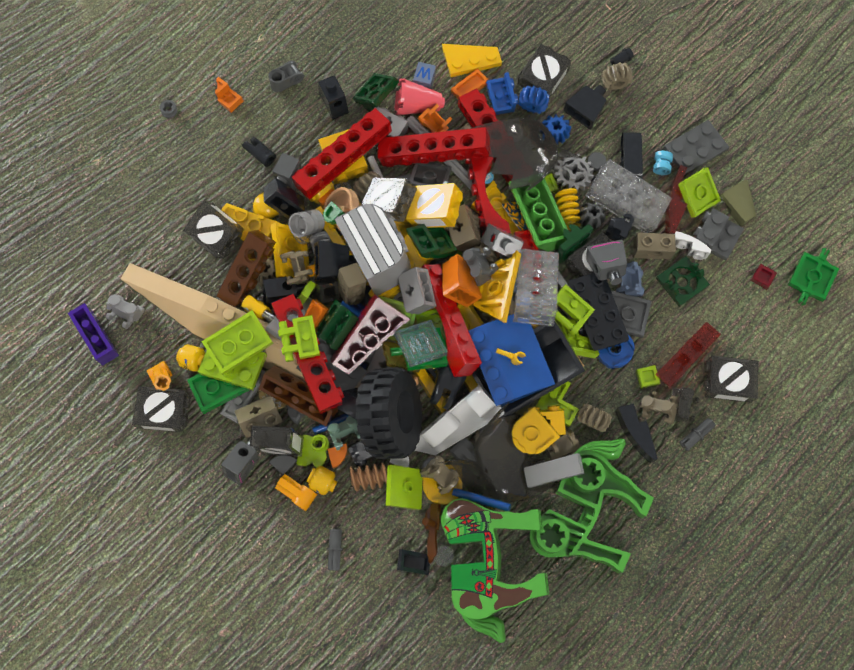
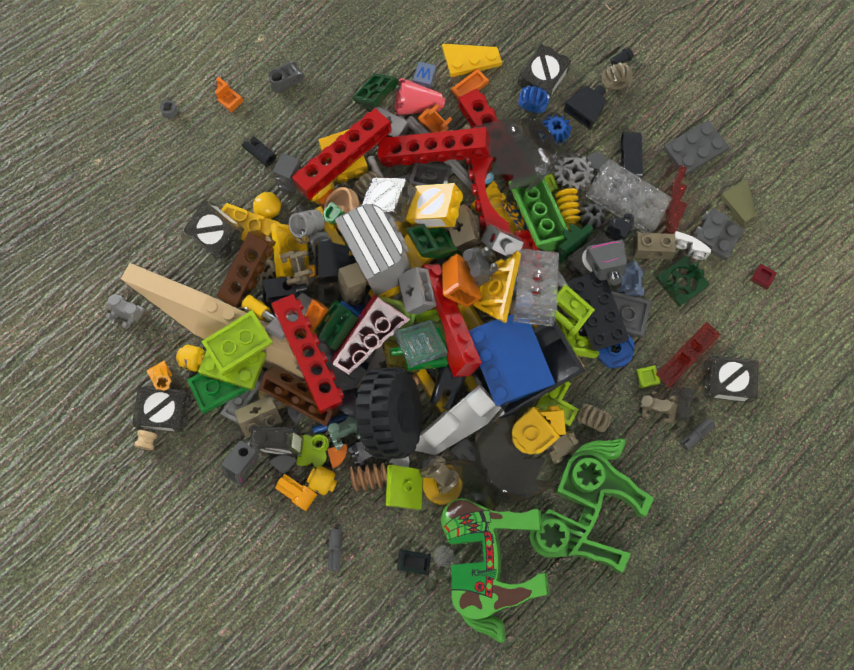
dark purple brick [68,303,119,366] -> none
black brick [263,177,305,220] -> none
lime plate [278,315,320,362] -> none
lime tile [297,280,316,305] -> none
black torso [318,76,349,120] -> none
reddish brown piece [422,503,441,564] -> none
blue bar [452,488,511,511] -> none
blue bracket [486,72,518,115] -> none
yellow hand [496,348,526,365] -> none
light grey tile [524,453,584,488] -> none
black slope [615,403,658,463] -> none
medium azure wheel [653,151,673,175] -> none
lime plate [678,167,721,218] -> none
green plate [788,248,839,305] -> none
none -> tan wheel [134,430,157,451]

